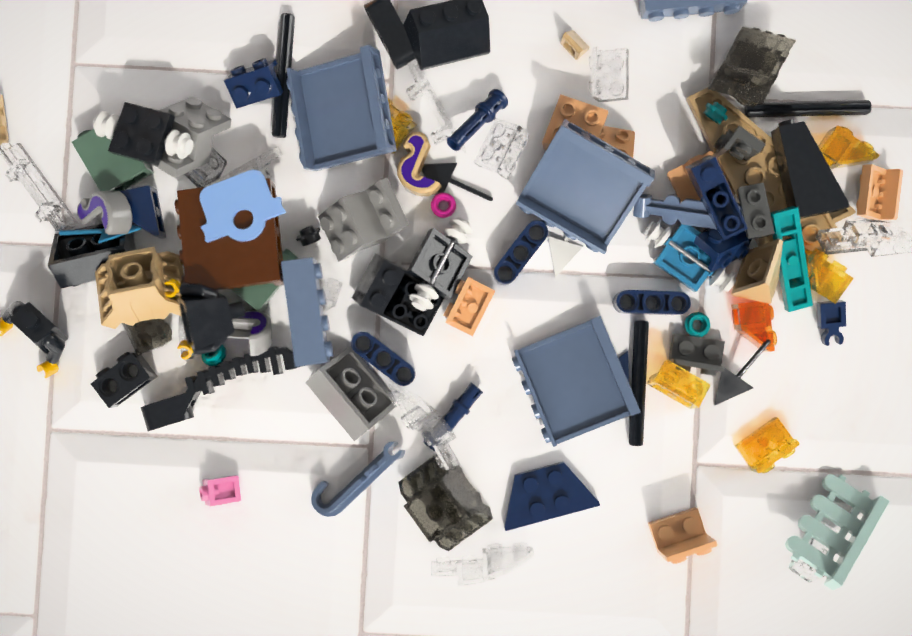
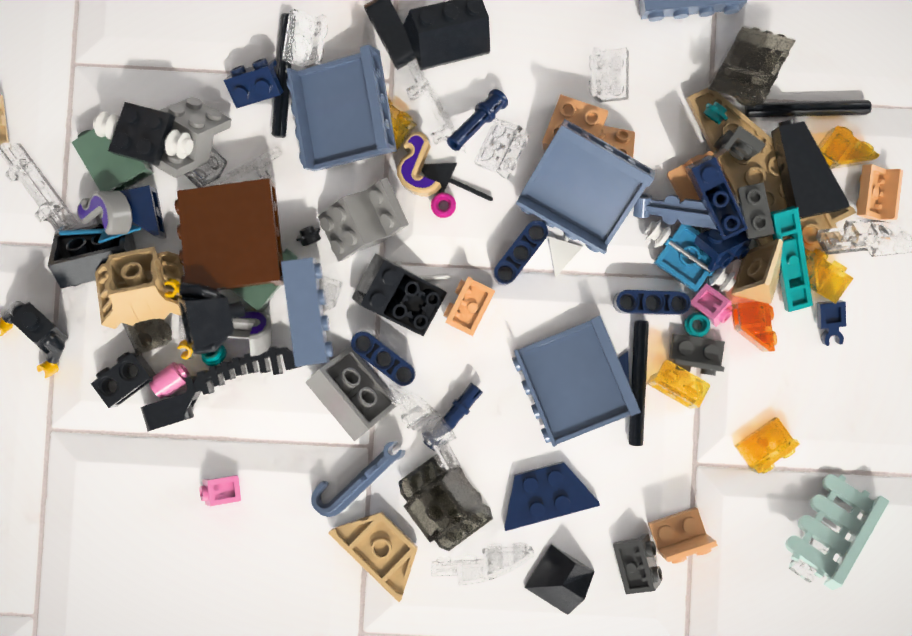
light blue piece [200,170,286,243] -> none
plate [406,217,473,311] -> none
tan slope [560,30,590,60] -> none
black piece [714,339,771,406] -> none
none -> bright pink brick [149,362,190,399]
none -> clear bracket [282,9,328,68]
none -> tan wing [328,511,418,602]
none -> black slope [524,544,595,615]
none -> dark grey bracket [613,534,663,595]
none -> bright pink bracket [691,283,732,327]

